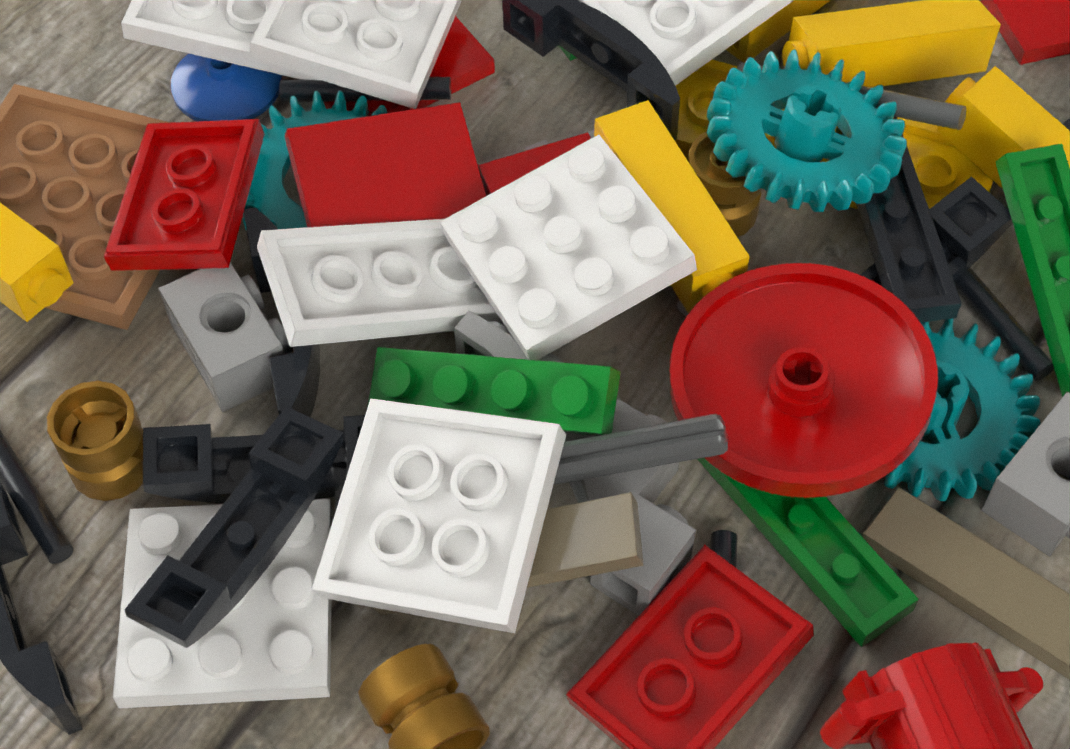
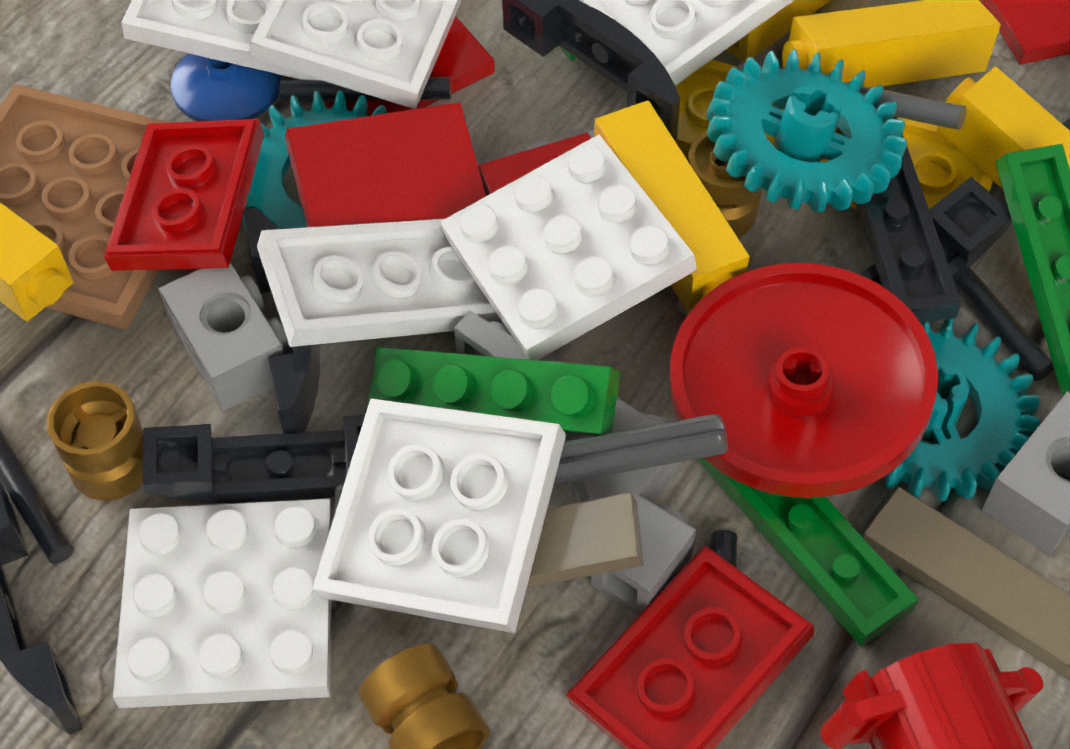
black slope [124,406,344,648] -> none

